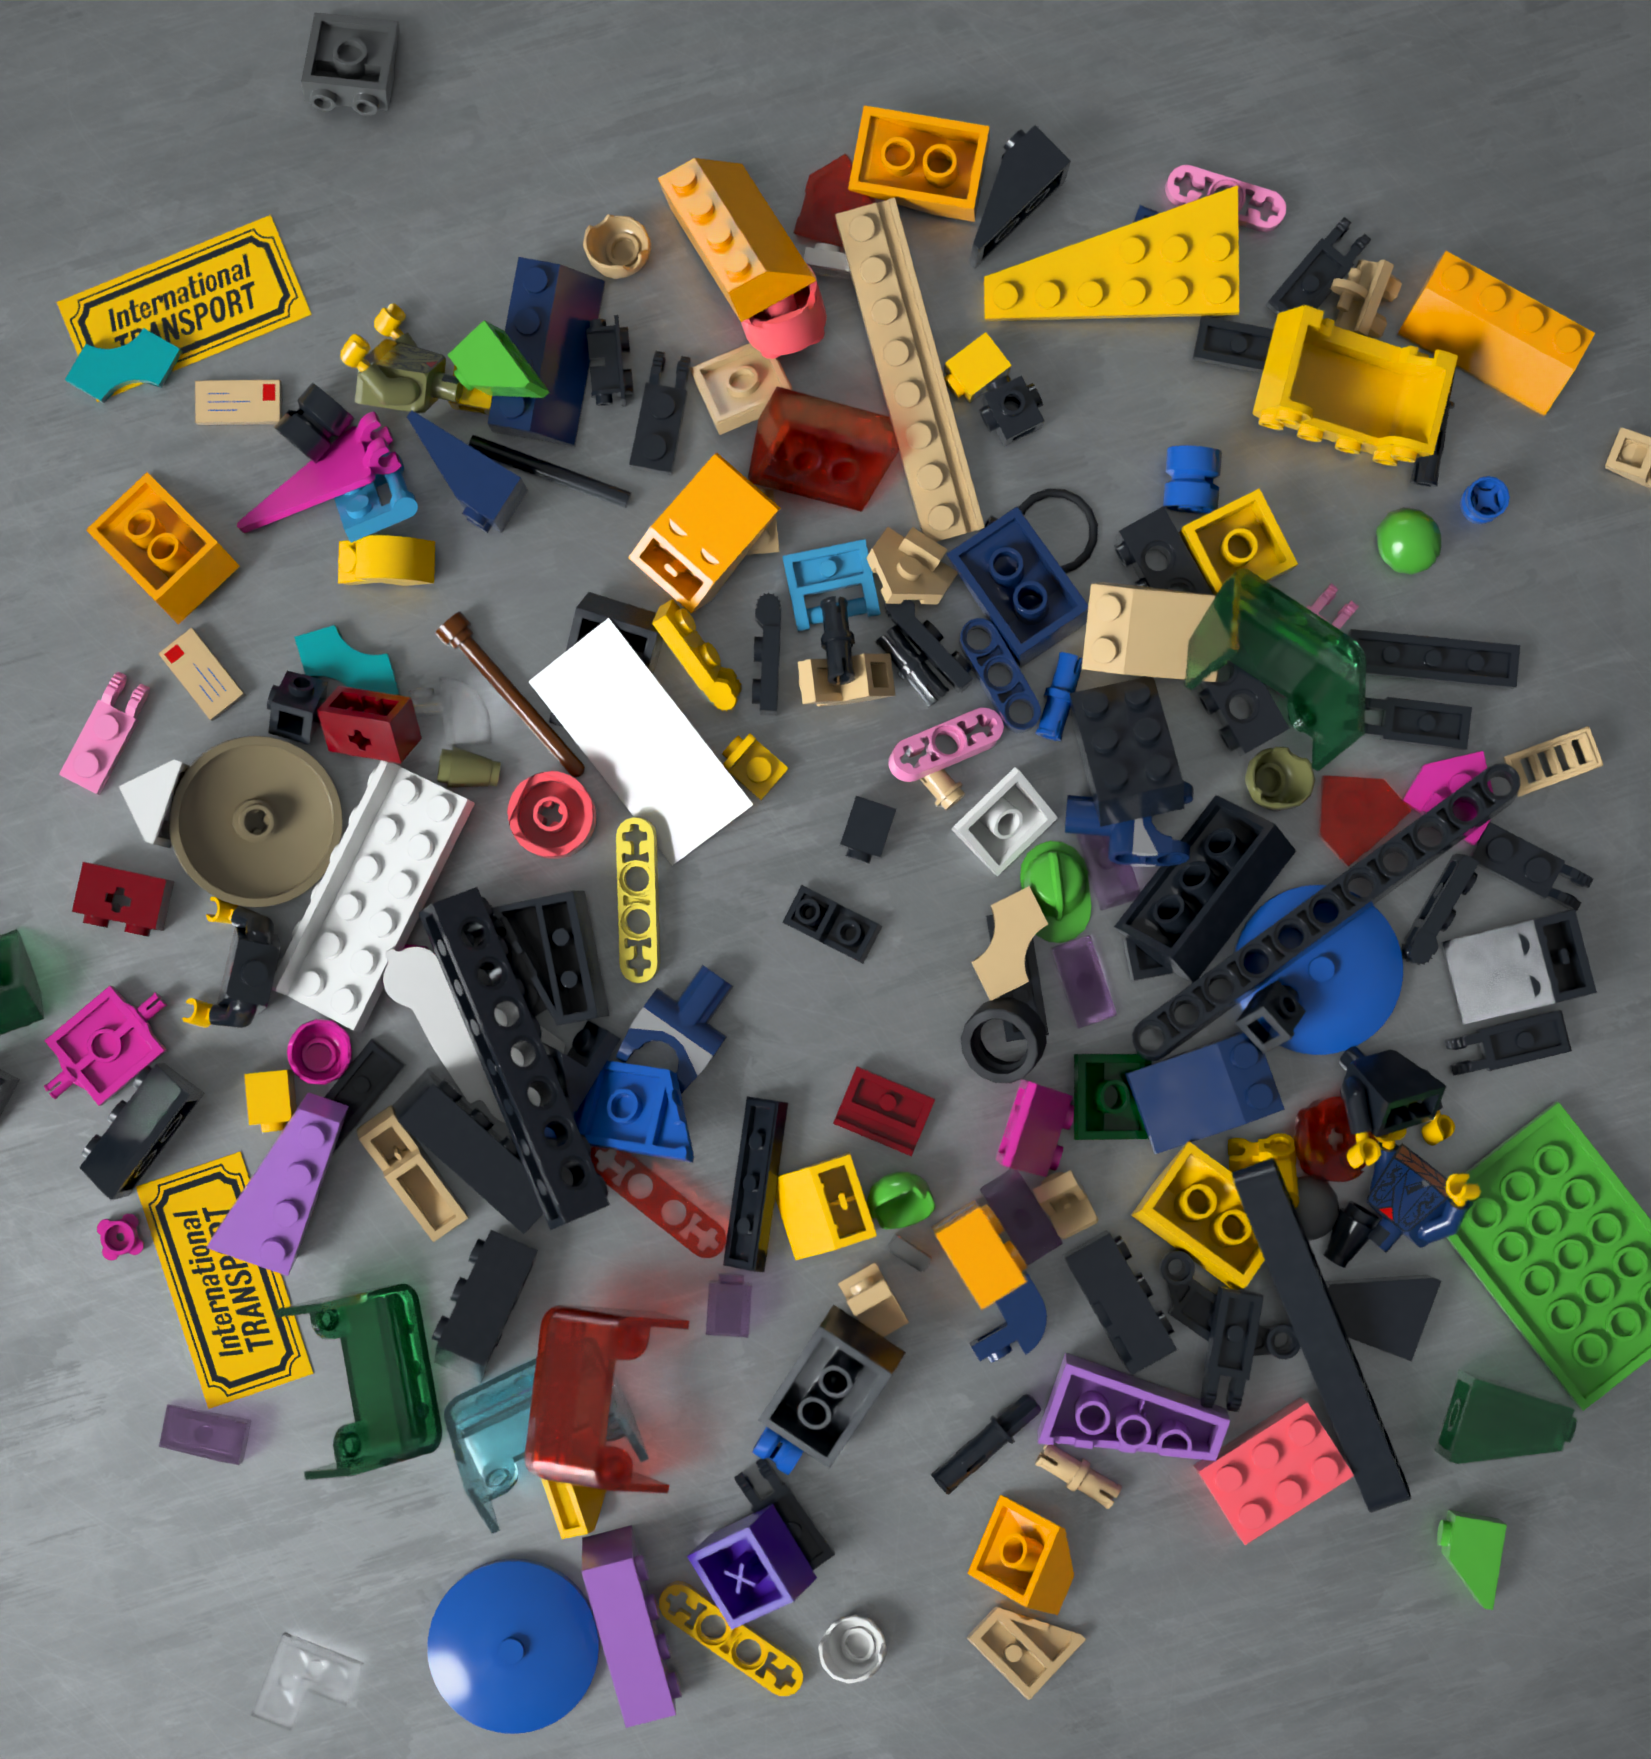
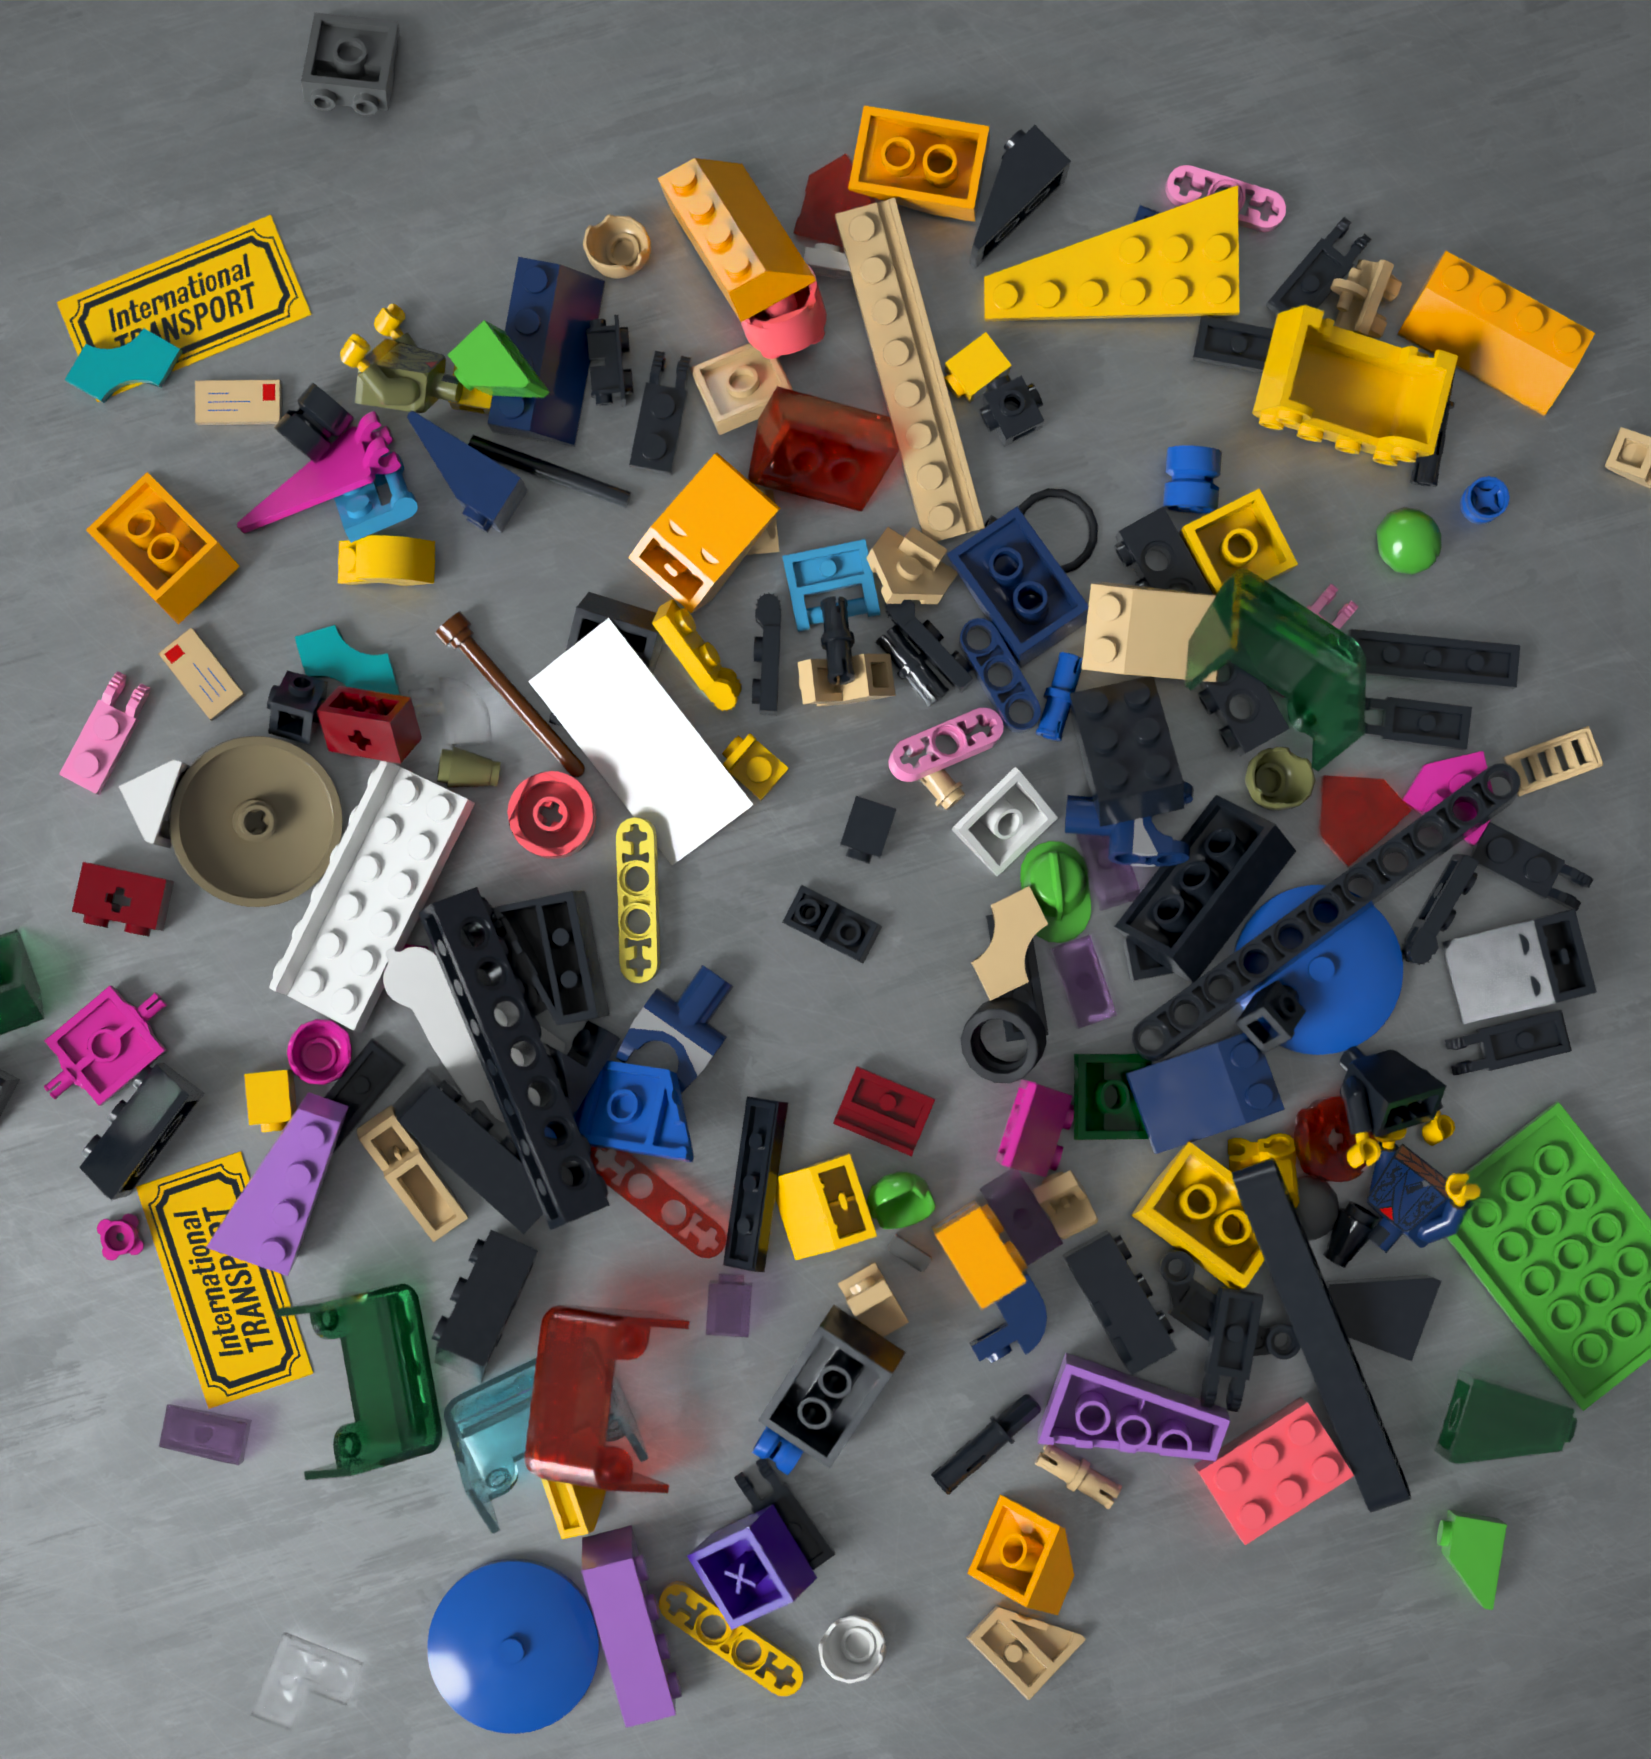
black torso [182,897,281,1028] -> none

